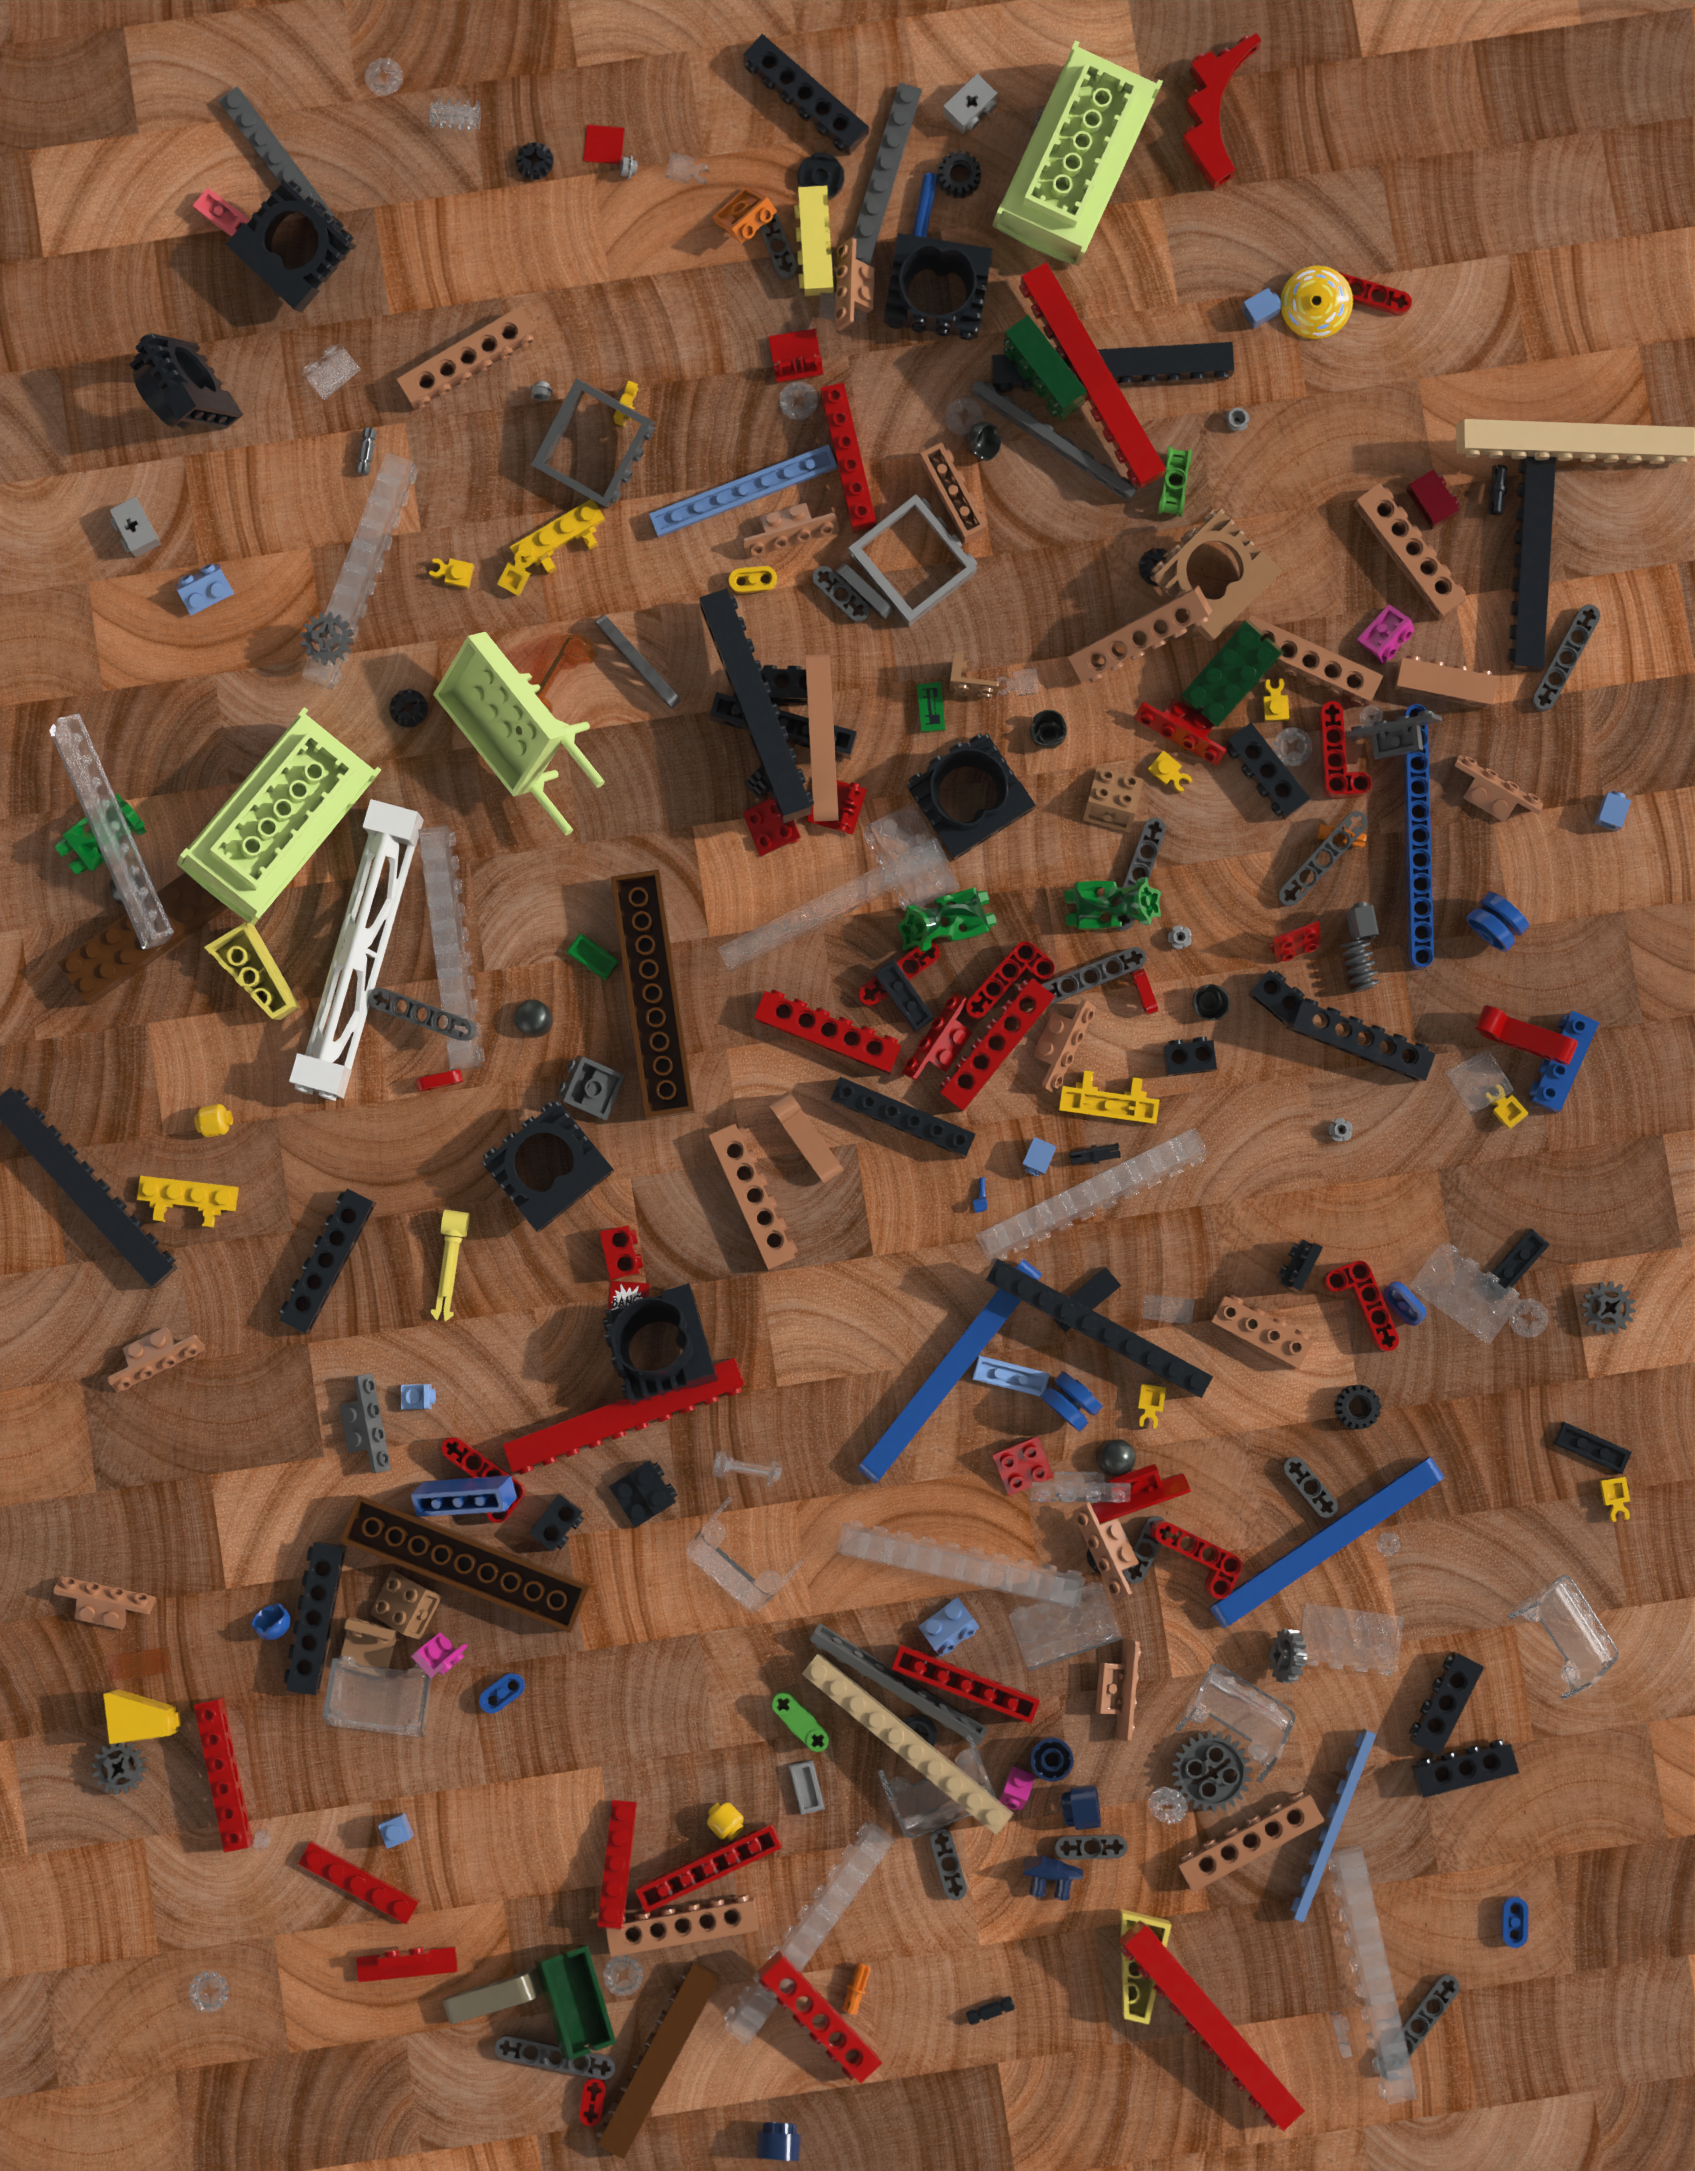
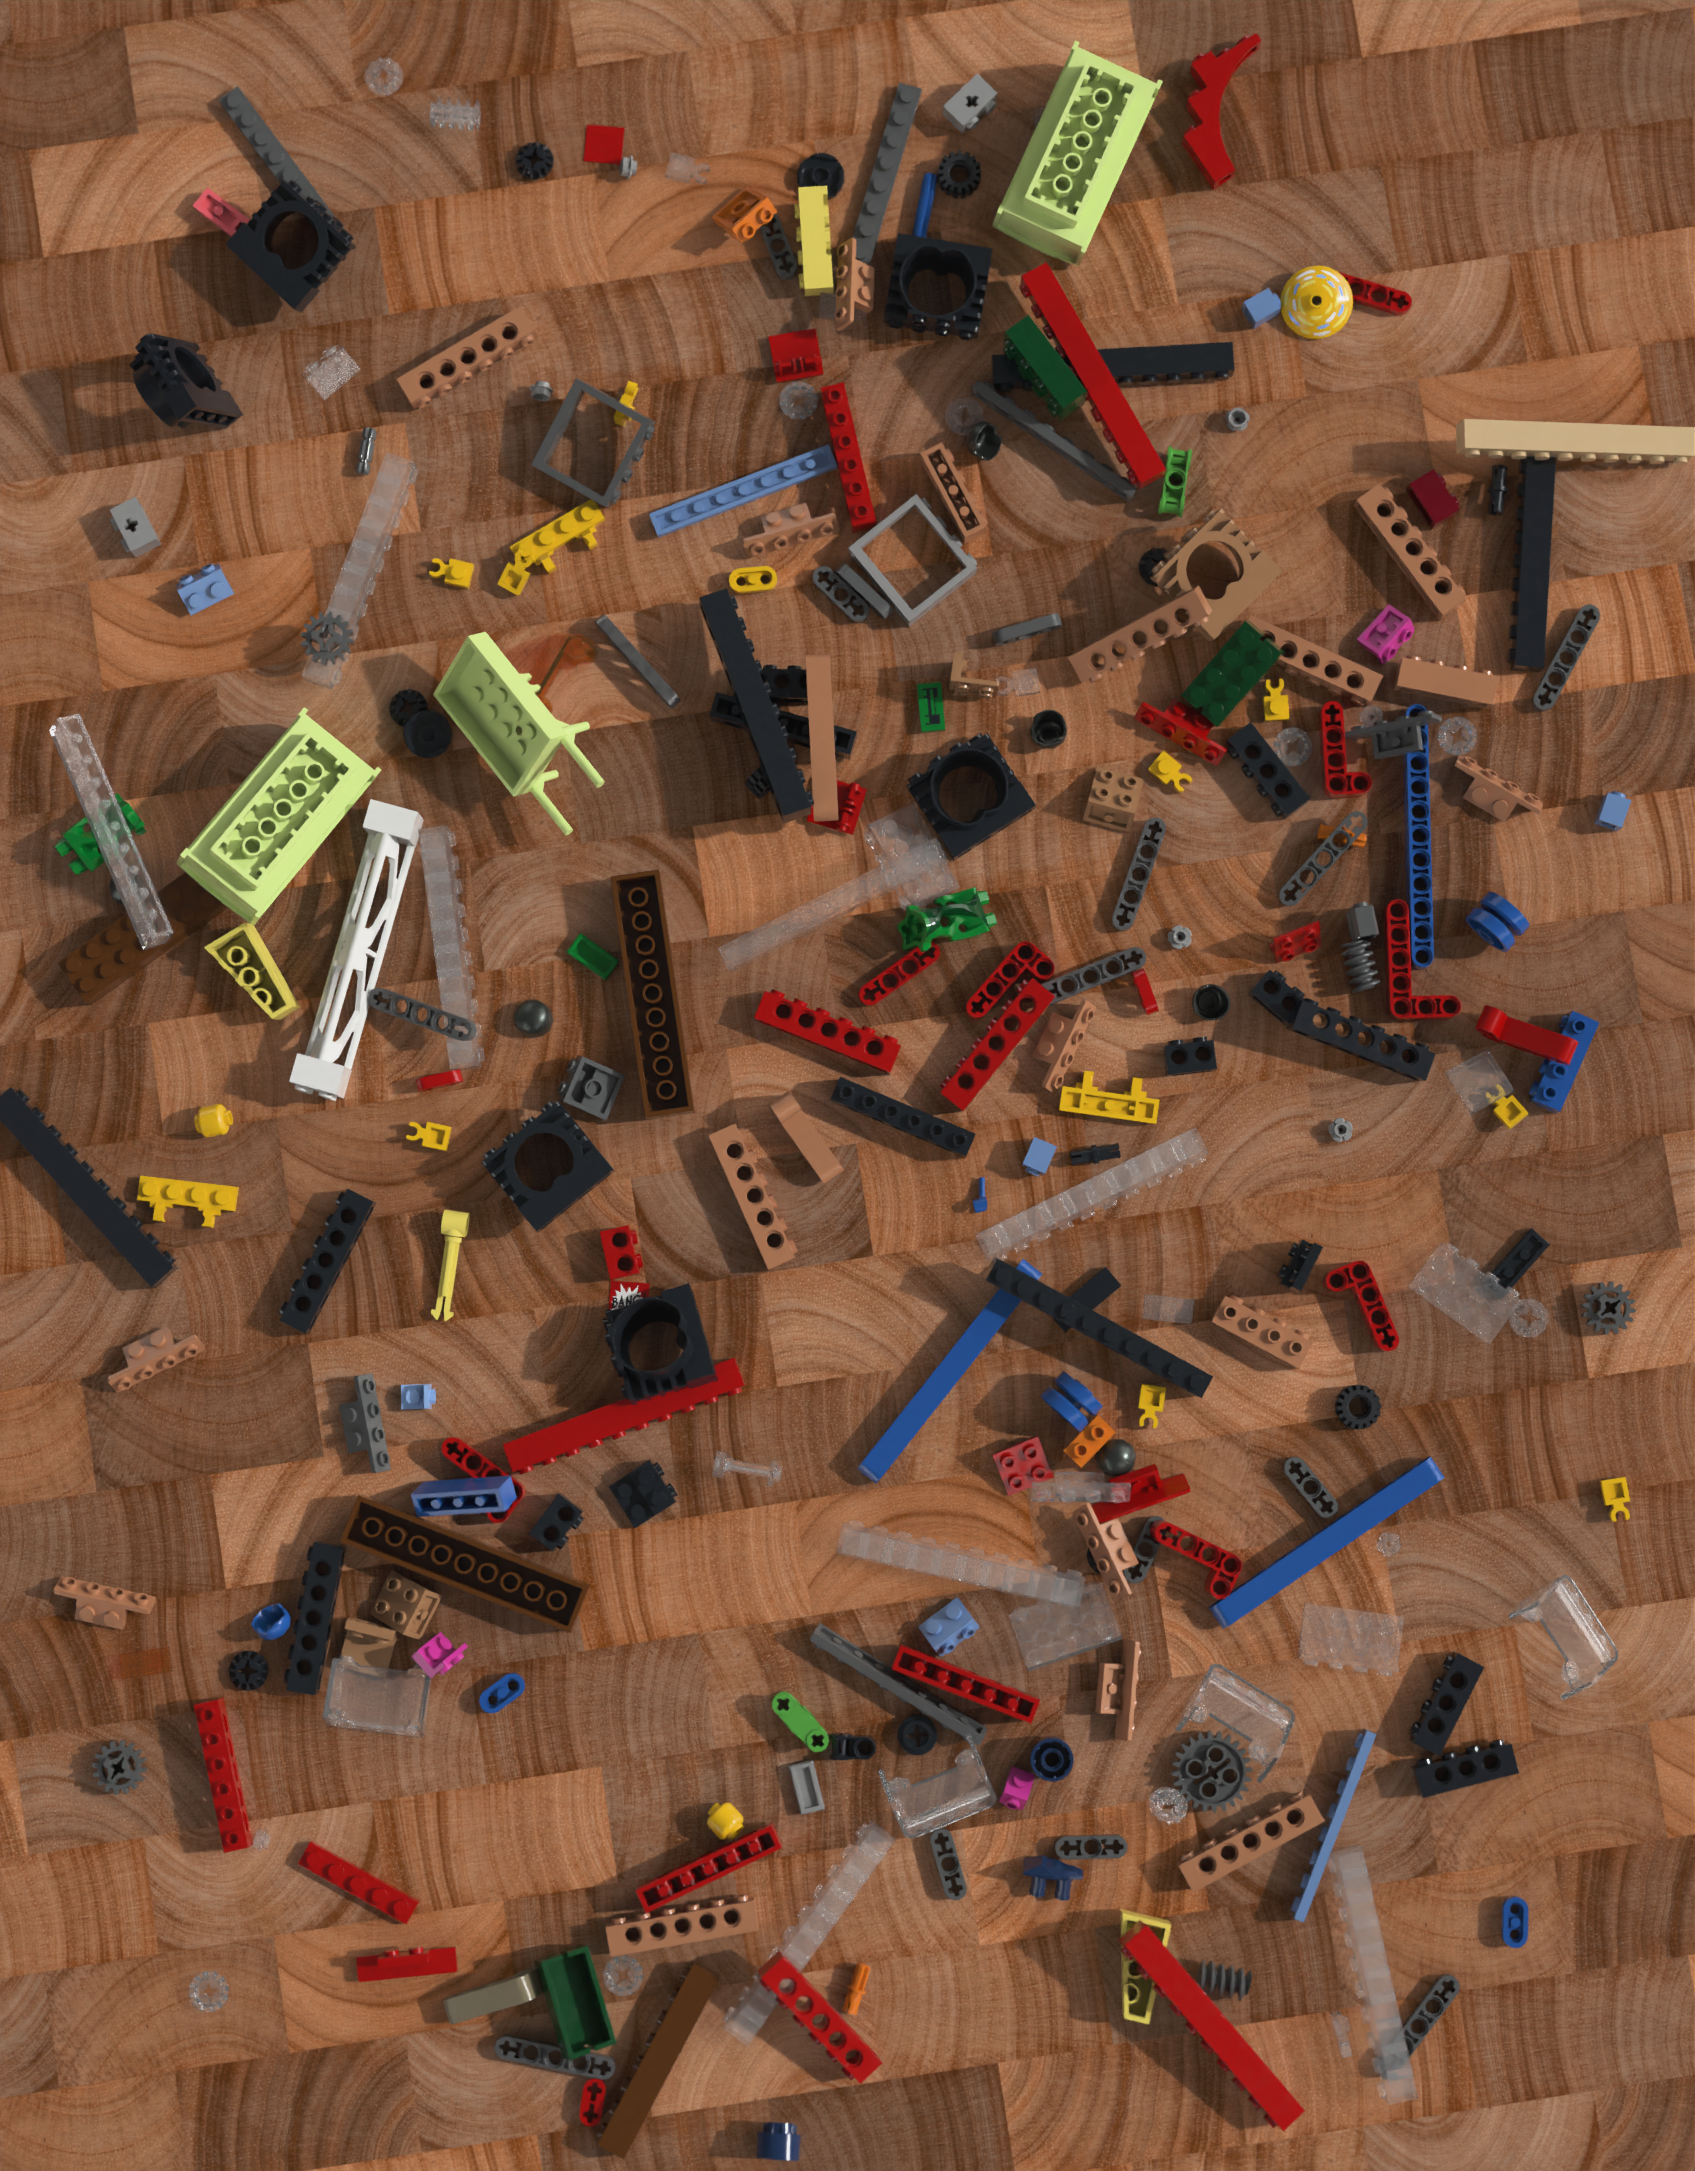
yellow slope [104,1689,182,1744] -> none
medium blue brick [378,1813,414,1849] -> none
red plate [597,1800,638,1930] -> none
clear windscreen [686,1495,804,1612] -> none
red hinge [742,798,801,857] -> none
black brick [743,34,869,155] -> none
tan brick [802,1654,1014,1835] -> none
black tile [873,958,935,1032] -> none
red bracket [902,993,973,1080] -> none
black axle [966,1996,1015,2025] -> none
light blue tile [972,1355,1050,1396] -> none
dark blue piece [1061,1784,1101,1830] -> none
green hips [1064,877,1161,931] -> none
dark grey gear [1268,1629,1307,1684] -> none
blue plate [1383,1281,1426,1326] -> none
black tile [1553,1421,1632,1474] -> none
none -> black gear [228,1651,269,1691]
none -> black tile [403,709,452,759]
none -> yellow plate [406,1122,452,1151]
none -> black piece [829,1733,877,1760]
none -> dark grey beam [992,613,1062,646]
none -> orange brick [1062,1415,1116,1468]
none -> dark grey piece [1197,1959,1252,2001]
none -> red beam [1383,899,1461,1021]
none -> clear gear [1437,717,1477,756]

